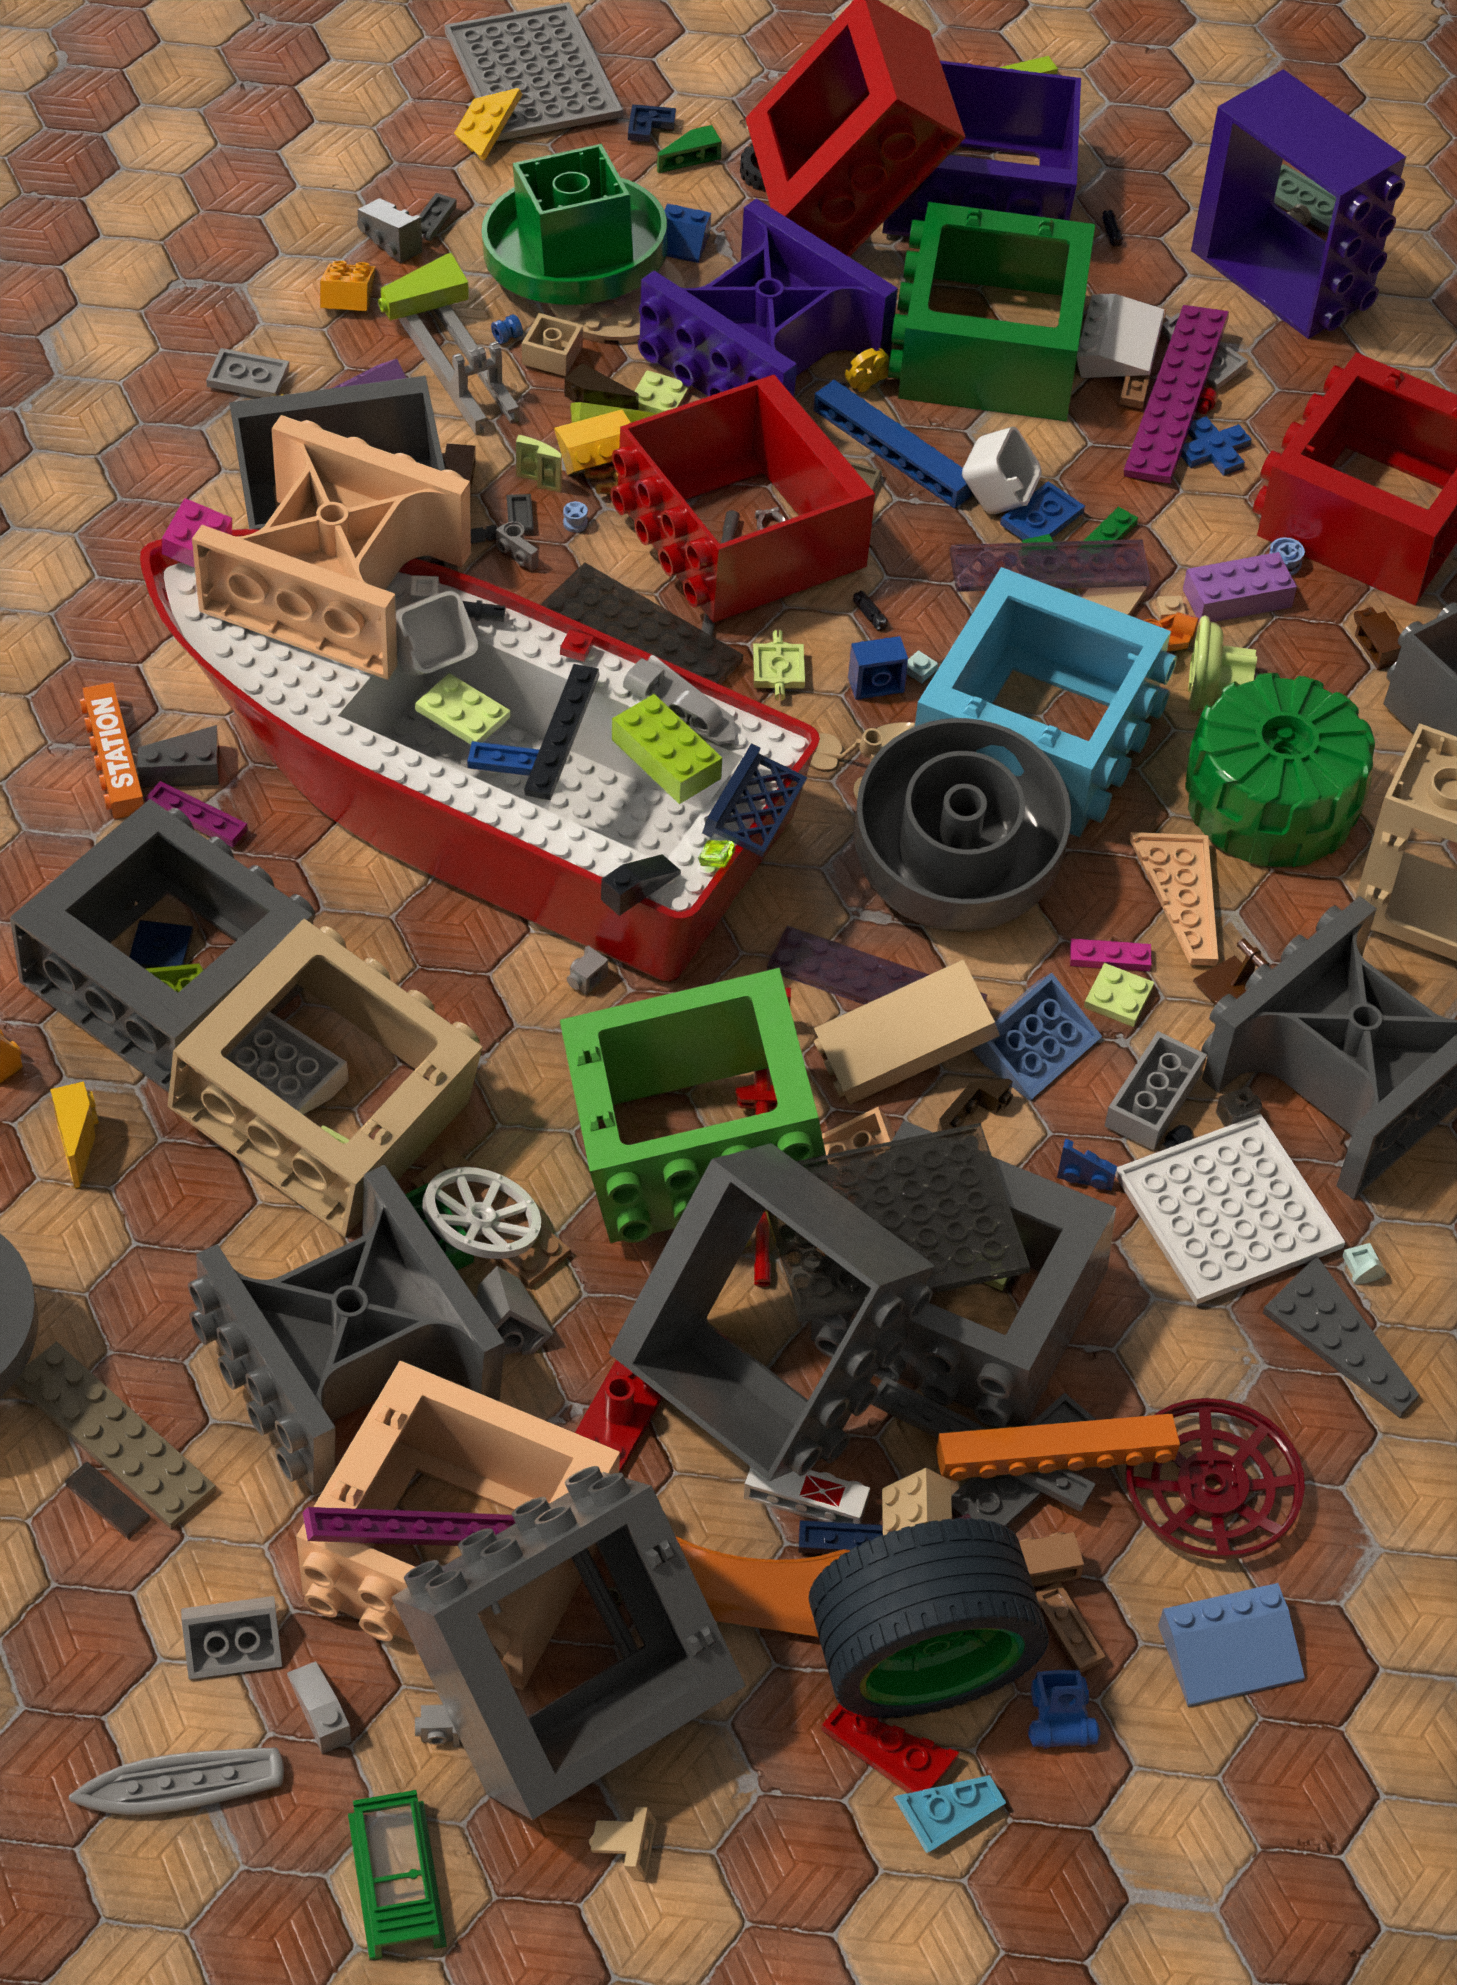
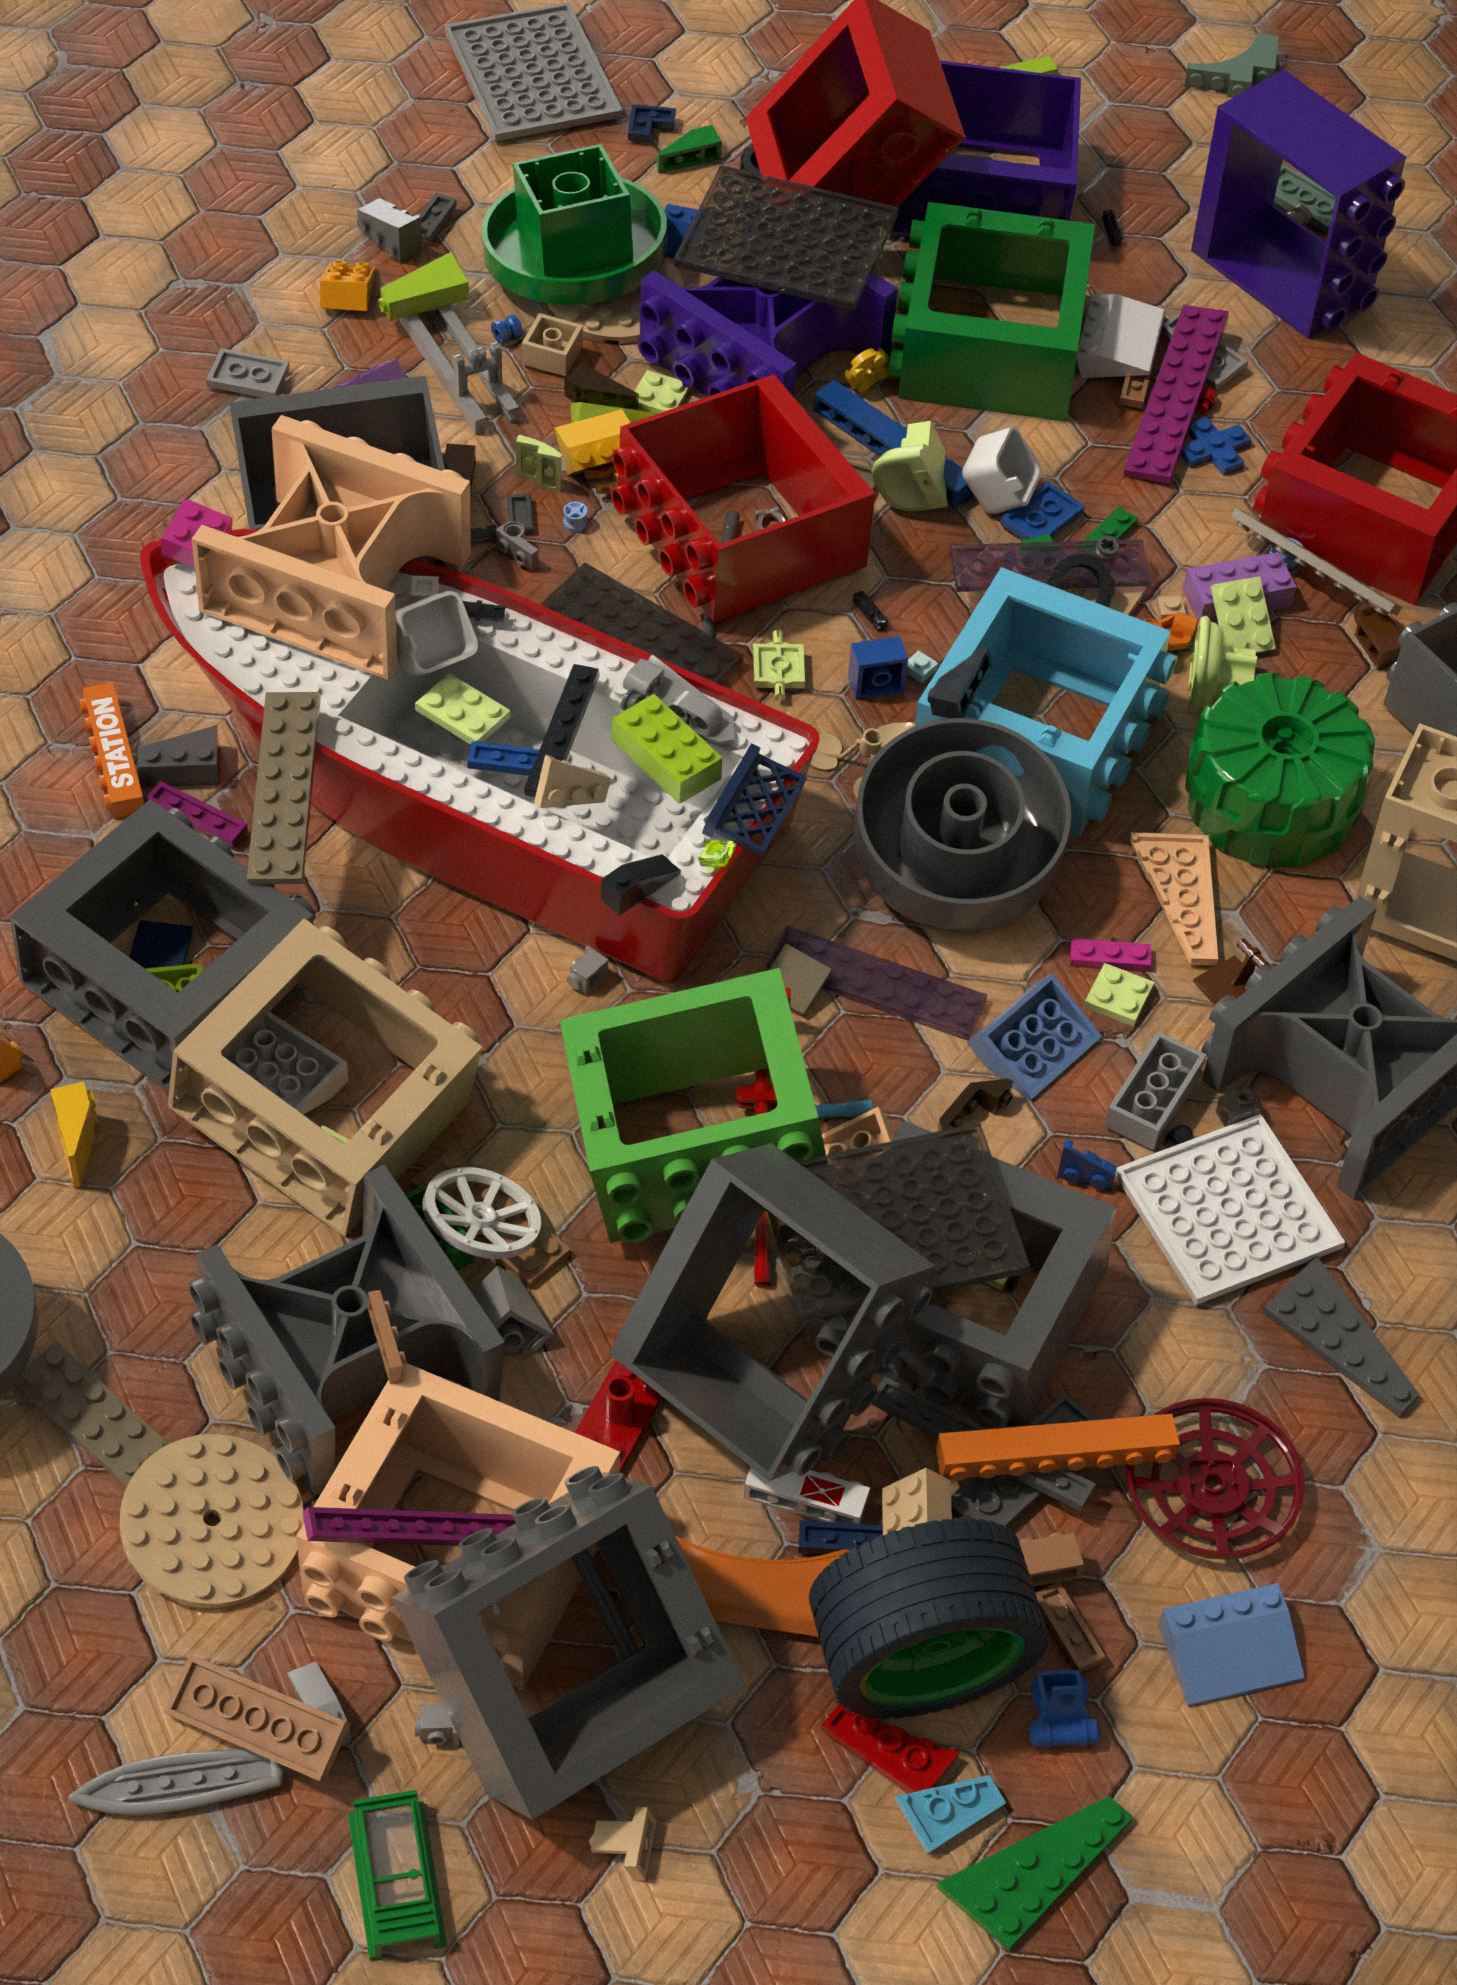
clear smoke tile [65,1462,150,1540] -> none
light grey slope [181,1596,282,1679] -> none
yellow wing [454,88,523,161] -> none
red plate [560,630,594,662] -> none
tan brick [814,959,1000,1105] -> none
light aqua tile [1343,1243,1386,1284] -> none
none -> tan plate [120,1434,304,1608]
none -> medium nougat plate [163,1654,351,1783]
none -> dark tan plate [247,692,321,884]
none -> medium nougat plate [367,1290,407,1384]
none -> tan wing [534,754,611,808]
none -> dark grey bush [621,688,645,711]
none -> clear smoke plate [674,165,899,310]
none -> dark tan tile [769,944,832,1016]
none -> dark azure piece [815,1100,873,1119]
none -> yellowish green piece [871,421,947,511]
none -> black slope [927,647,992,719]
none -> green wing [937,1796,1133,1952]
none -> black tyre [1046,554,1115,607]
none -> dark grey bush [1095,535,1119,561]
none -> sand green arch [1184,33,1279,98]
none -> yellowish green plate [1210,576,1276,654]
none -> dark tan plate [1231,508,1402,616]

